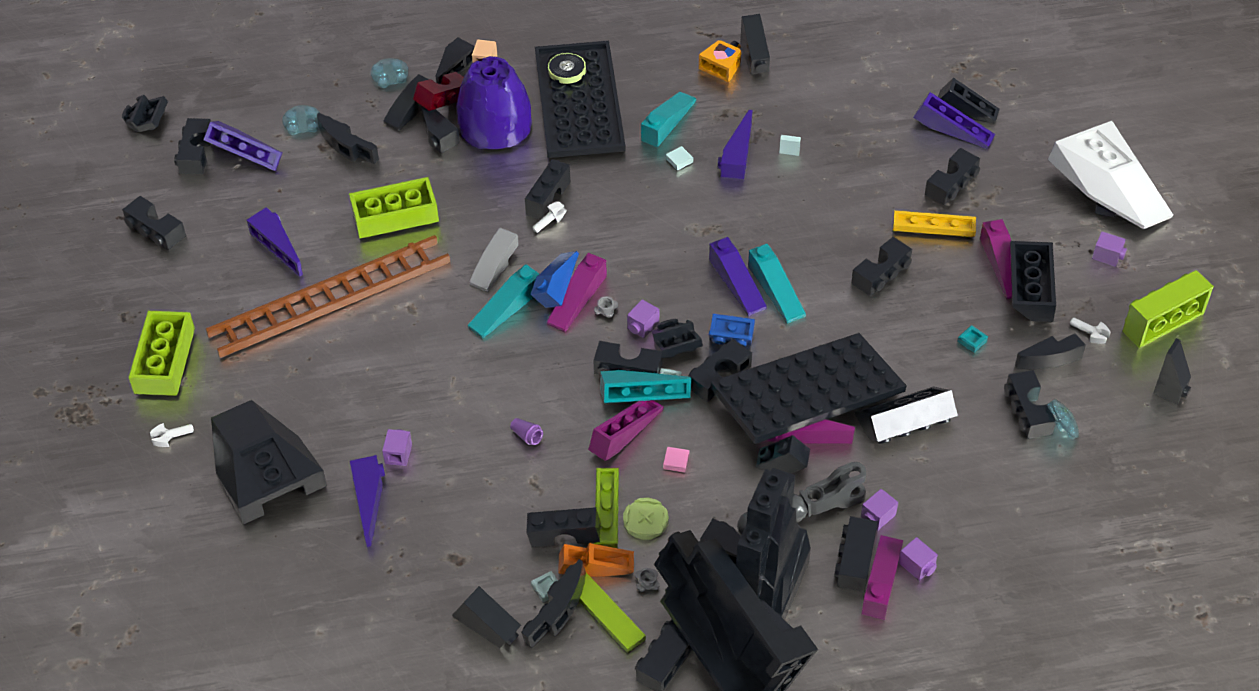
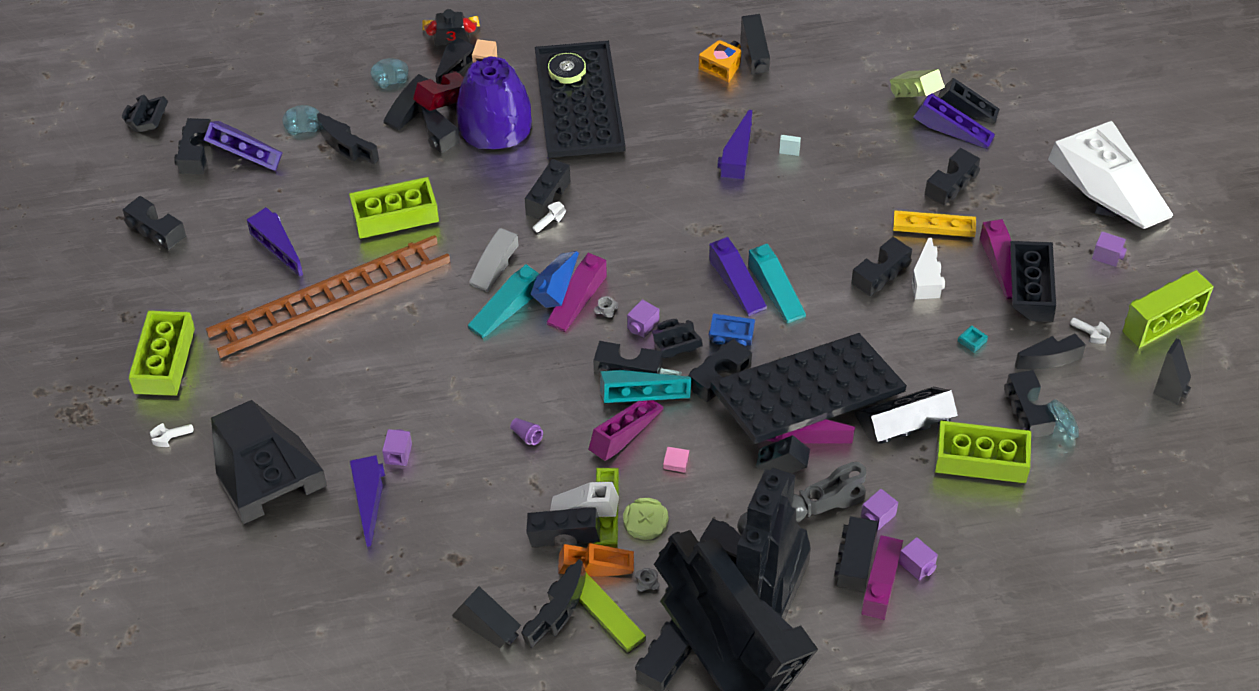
light aqua tile [531,571,558,602] -> none
teal slope [641,92,696,148] -> none
light aqua tile [666,146,693,170] -> none
none -> black torso [422,9,480,46]
none -> white slope [550,482,619,517]
none -> yellowish green brick [890,69,944,98]
none -> white slope [912,238,945,300]
none -> lime brick [935,421,1031,483]

